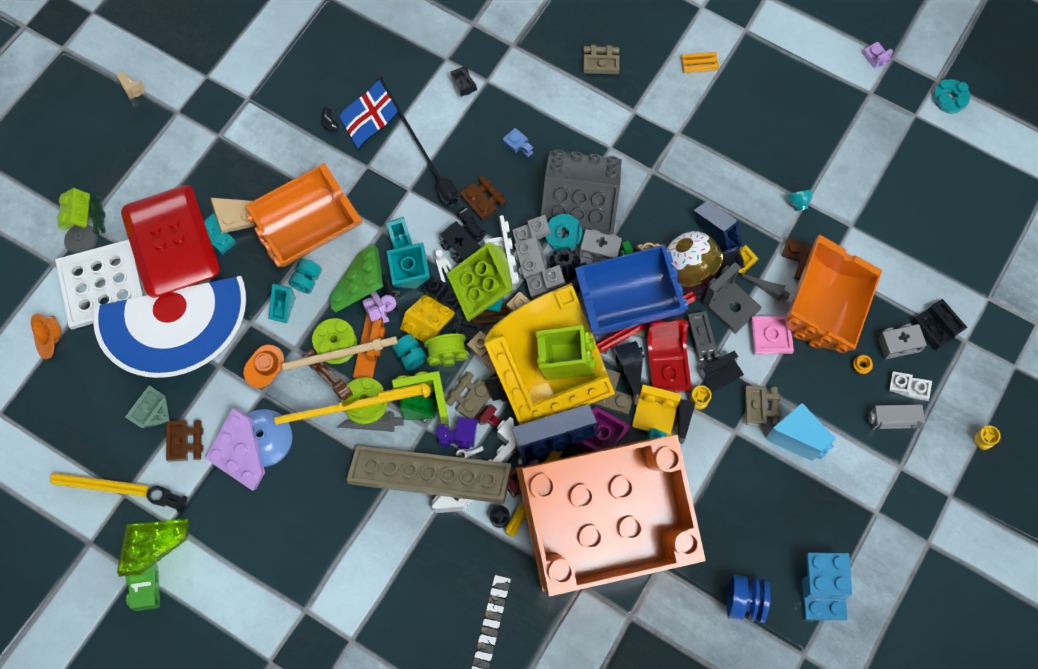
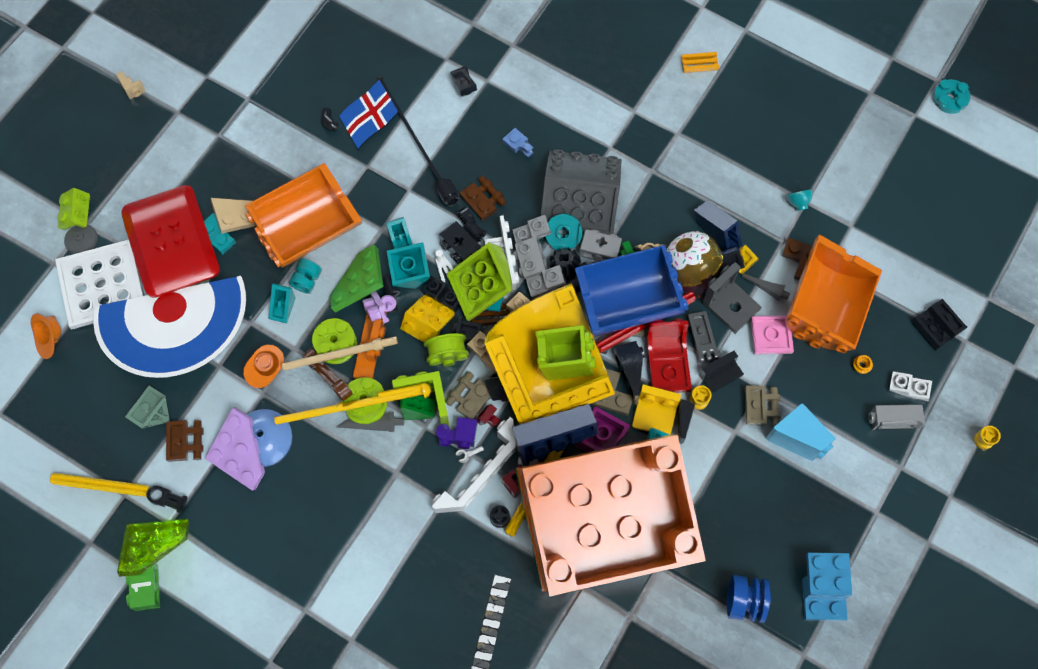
clear green pin [90,196,106,234] -> none
dark tan plate [346,445,512,504] -> none
teal wheel [392,334,427,371] -> none
dark tan plate [584,45,619,74] -> none
lavender bracket [862,42,893,68] -> none
light grey brick [878,324,927,359] -> none

